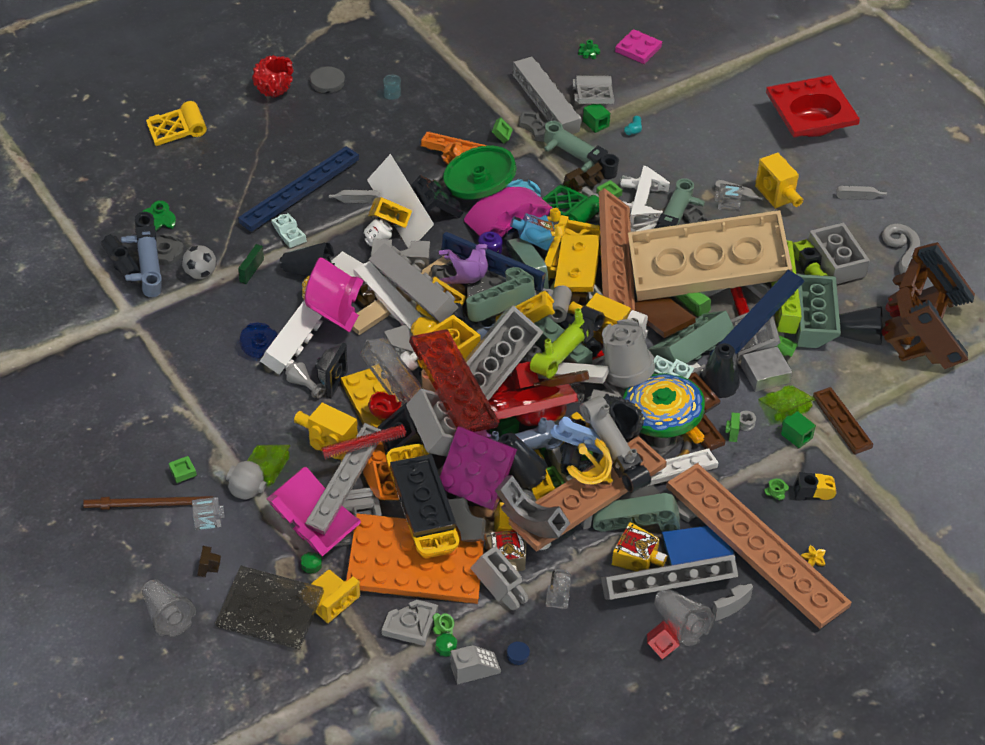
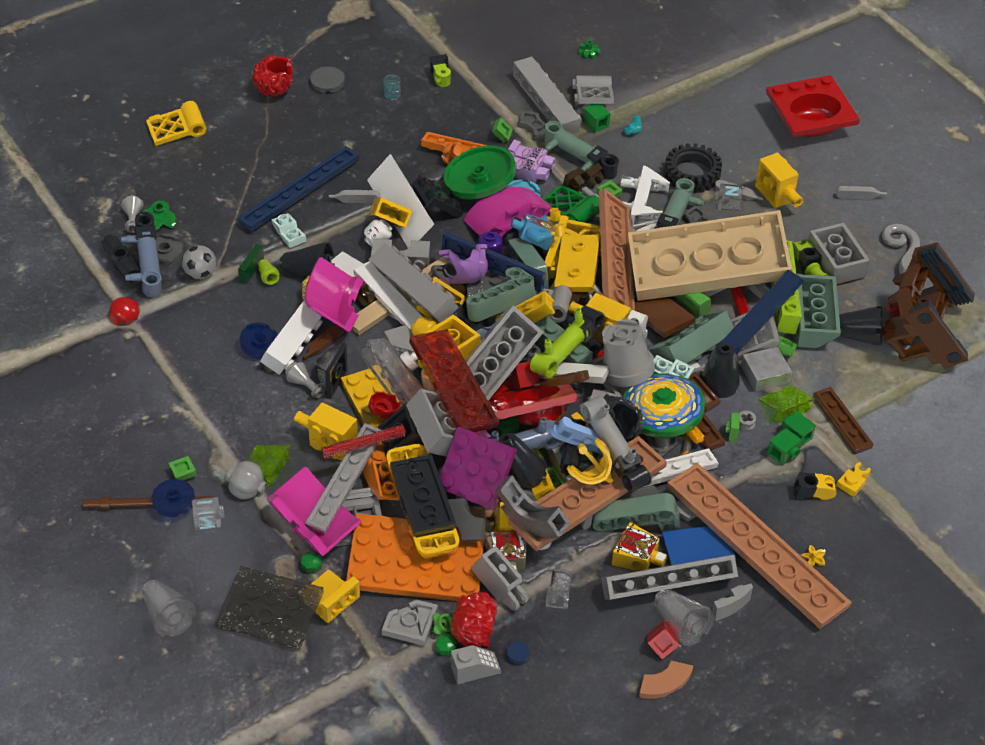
dark brown tile [197,546,221,577] -> none
dark pink plate [615,29,662,64] -> none
bright green plate [765,479,789,500] -> none
none -> red hair [108,297,140,326]
none -> light grey piece [121,195,144,233]
none -> clear blue plate [152,479,195,517]
none -> lime cone [258,259,280,285]
none -> reddish brown piece [303,324,343,359]
none -> lime leg [430,54,451,87]
none -> red hair [450,592,497,648]
none -> lavender hips [508,140,555,184]
none -> nougat tile [639,661,693,699]
none -> black tyre [664,143,722,193]
none -> green brick [767,428,802,466]
none -> yellow plate [836,462,871,497]

